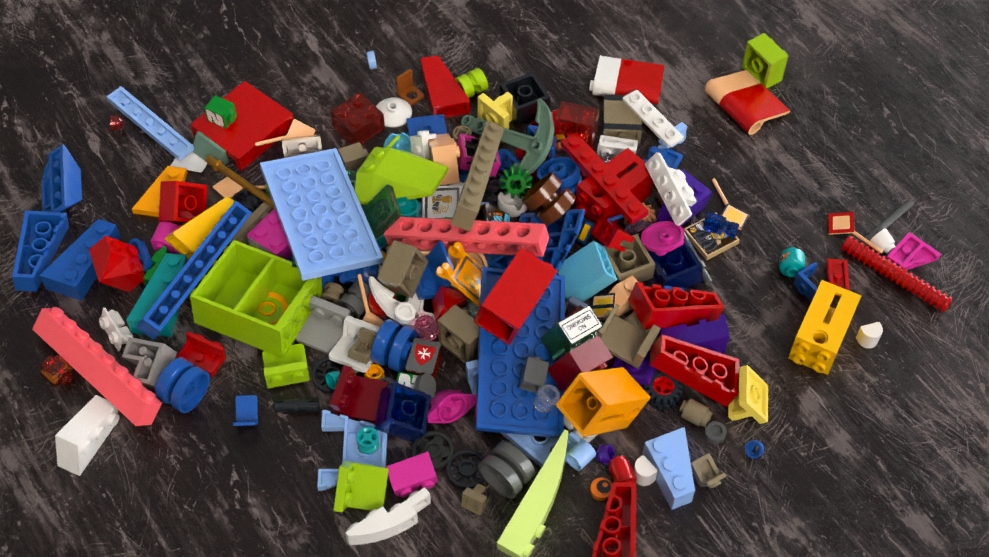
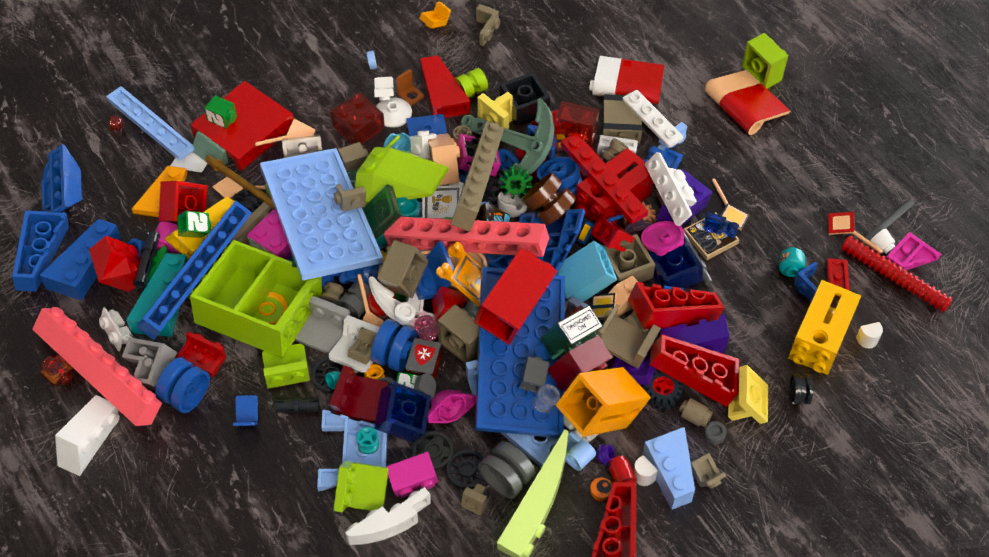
blue hinge [745,440,764,459] -> none
none -> black pin [133,231,160,289]
none -> green brick [177,211,211,238]
none -> dark tan bracket [333,184,366,212]
none -> white bracket [374,77,394,100]
none -> light orange bracket [420,2,451,28]
none -> dark tan bracket [476,4,500,46]
none -> dark tan wheel [602,138,628,161]
none -> black wheel [790,374,813,404]

